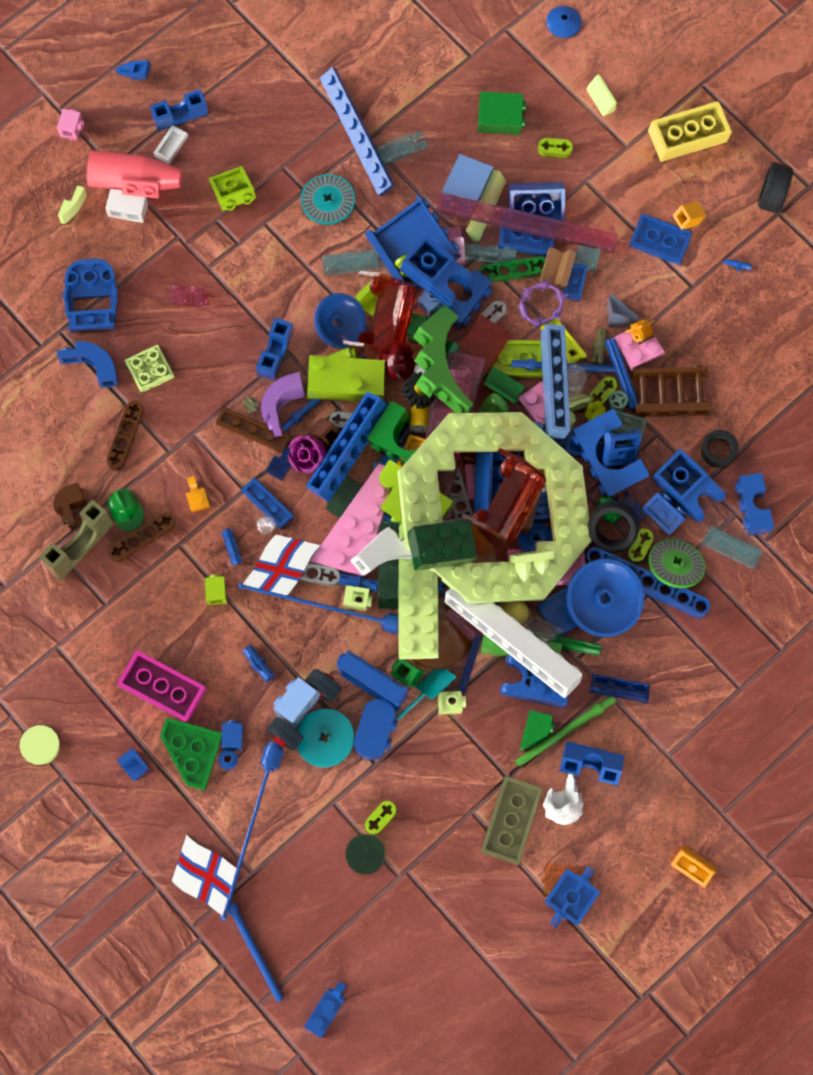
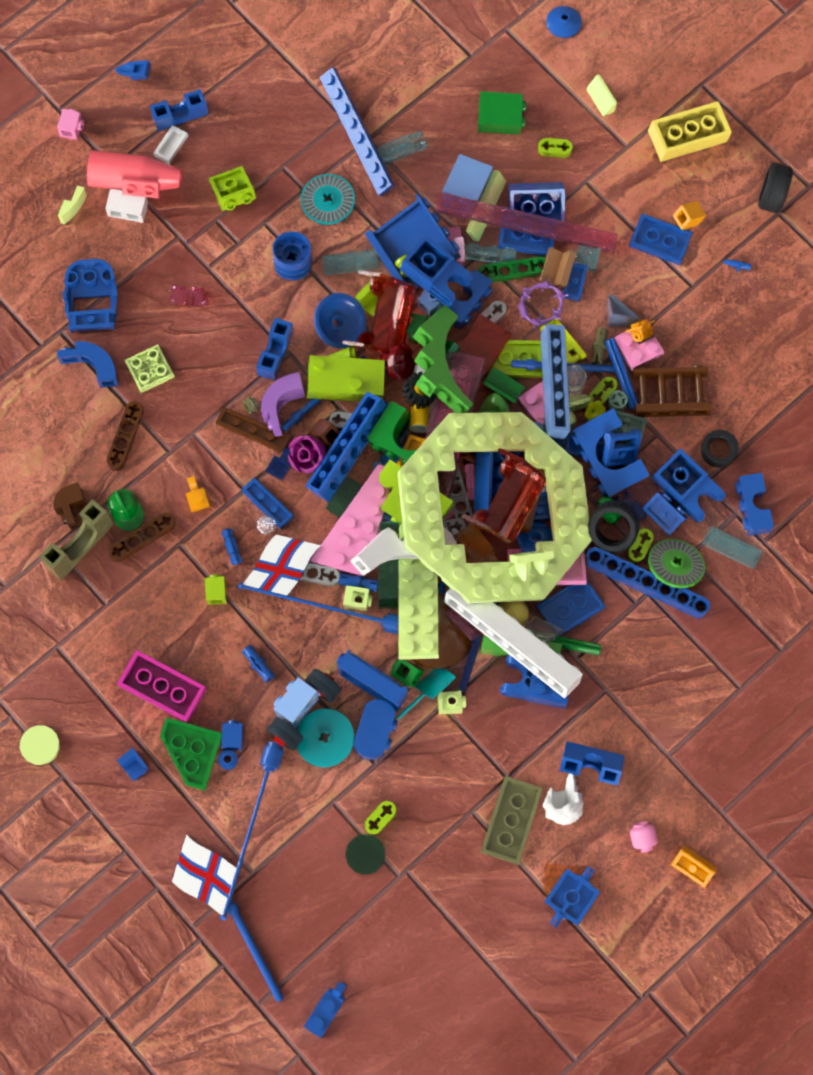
dark green brick [407,519,478,571] -> none
bright green bar [515,695,616,767] -> none
green slope [519,710,555,752] -> none
blue dish [566,559,644,637] -> none
clear blue tile [589,673,650,704] -> none
none -> blue wheel [272,231,312,281]
none -> bright pink head [630,821,658,852]

